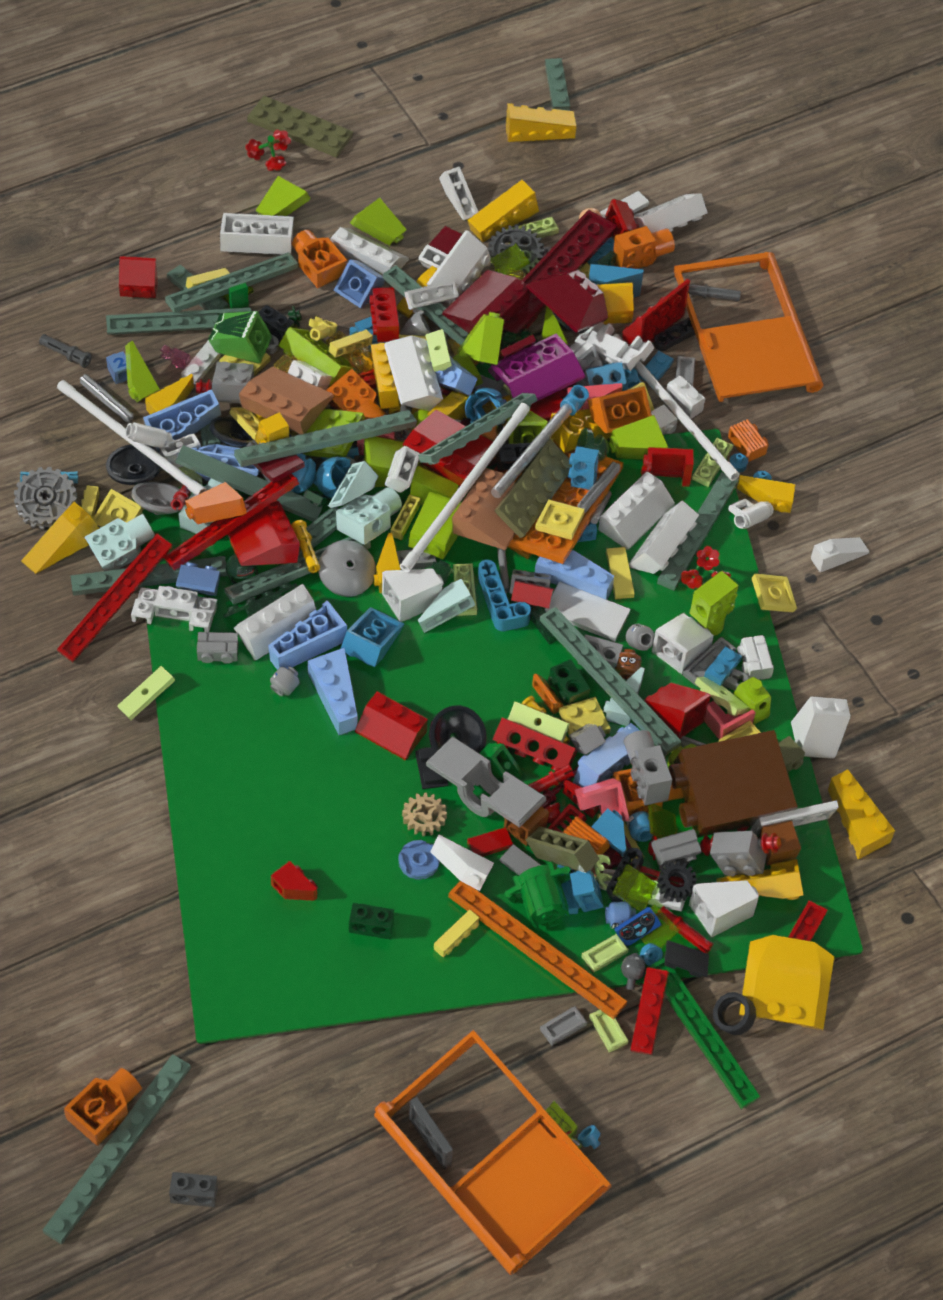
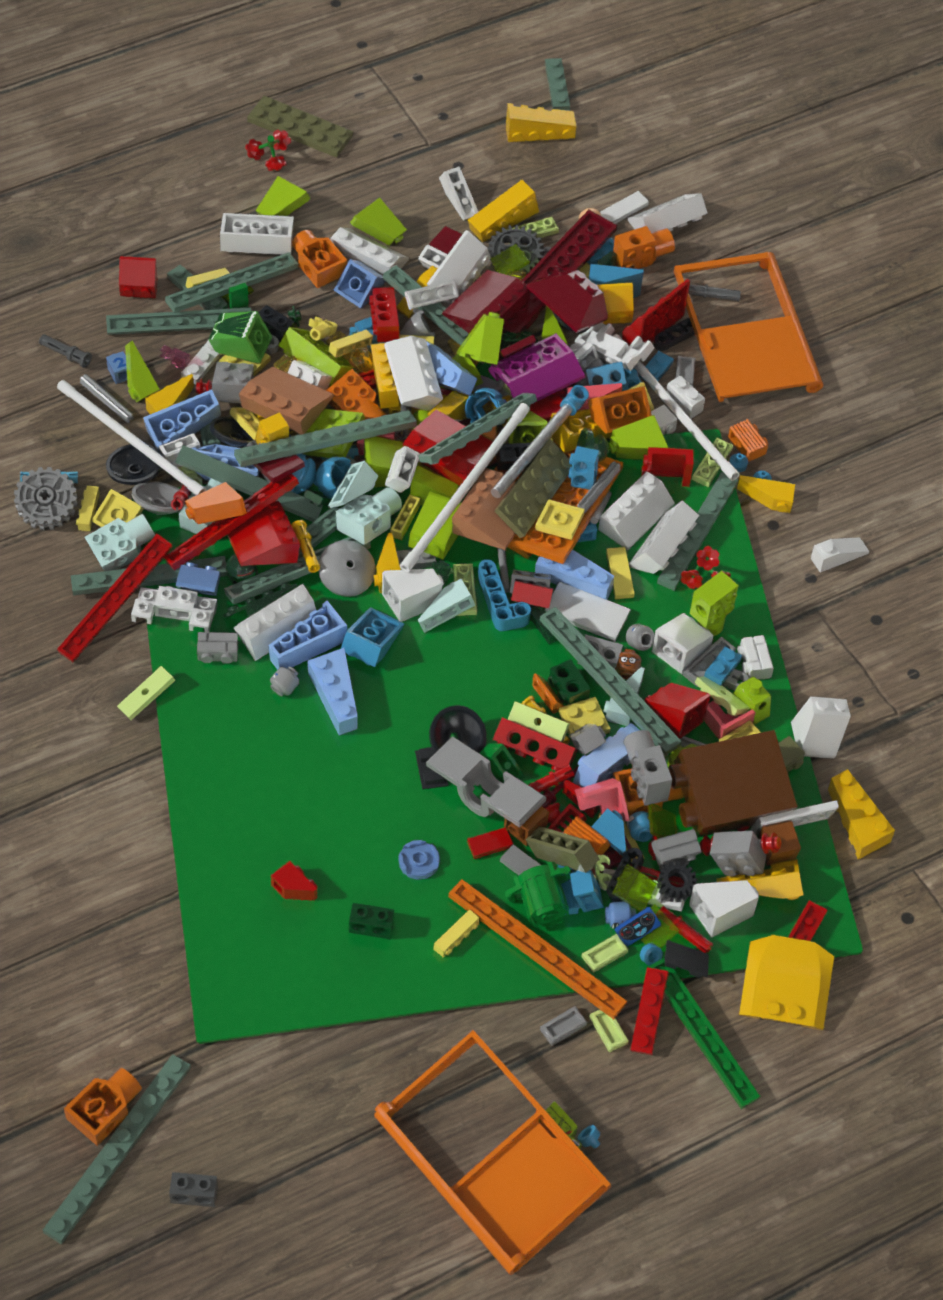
yellow wedge [21,501,100,574] -> none
white piece [125,422,176,448] -> none
red slope [355,691,428,760] -> none
tan gear [402,793,447,836] -> none
dark grey tile [409,1097,453,1170] -> none
yellowish green tile [426,329,452,372] -> none
white slope [431,835,494,891] -> none
red slope [605,199,640,239] -> none
dark grey piece [621,953,646,990] -> none
black tyre [713,992,756,1035] -> none
white piece [728,499,773,529] -> none
light yellow plate [752,574,797,612] -> none

